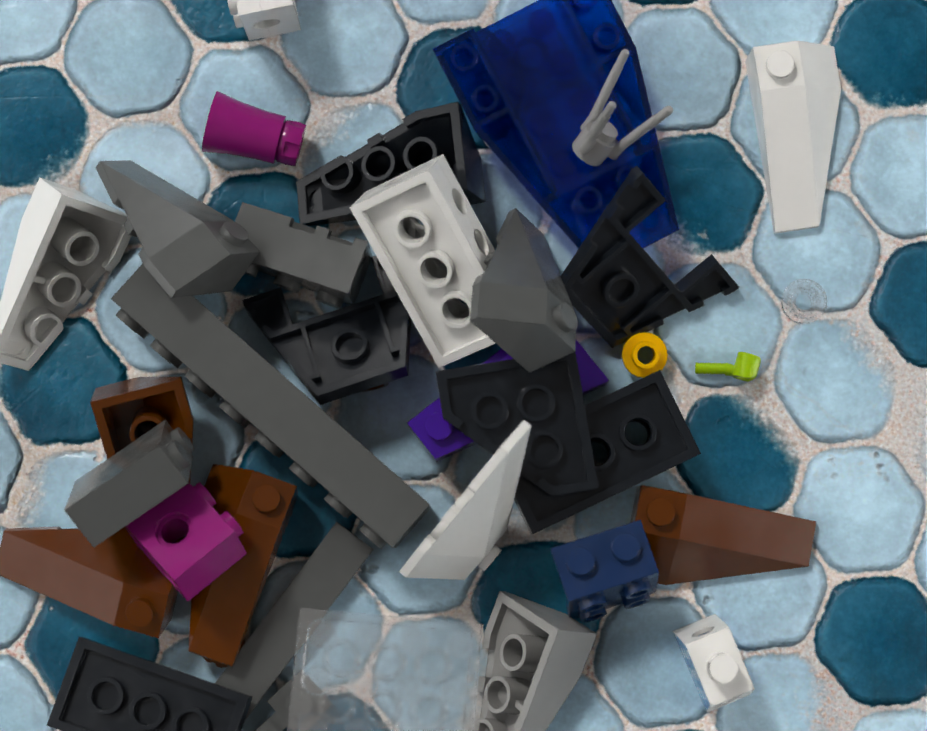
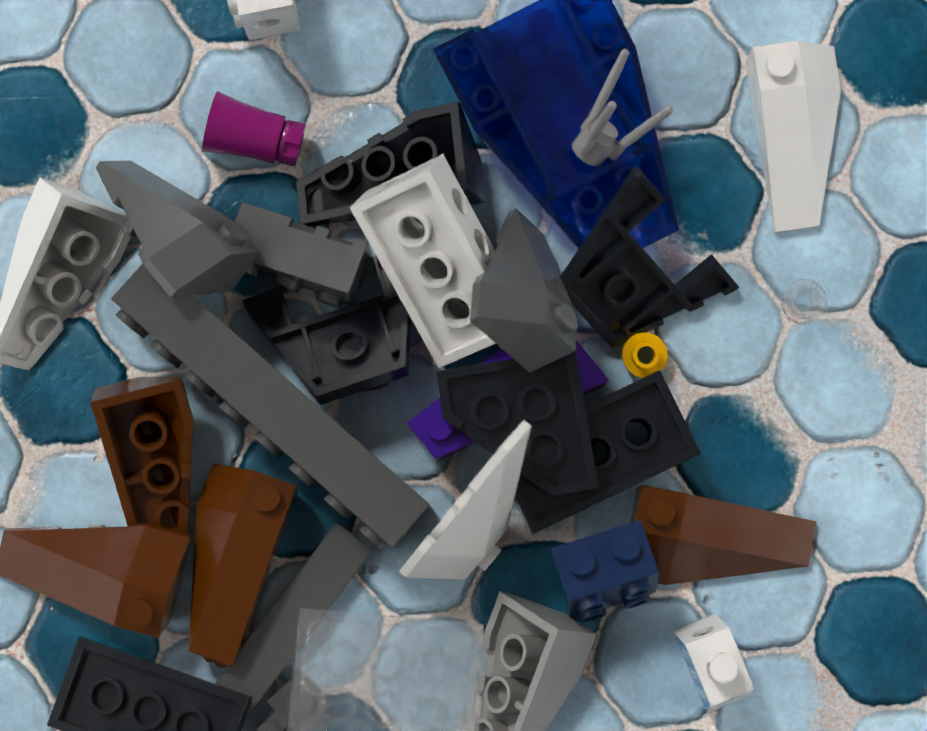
dark grey brick [64,420,194,548] -> none
magenta brick [125,482,247,602] -> none
lime hand [695,352,761,382] -> none

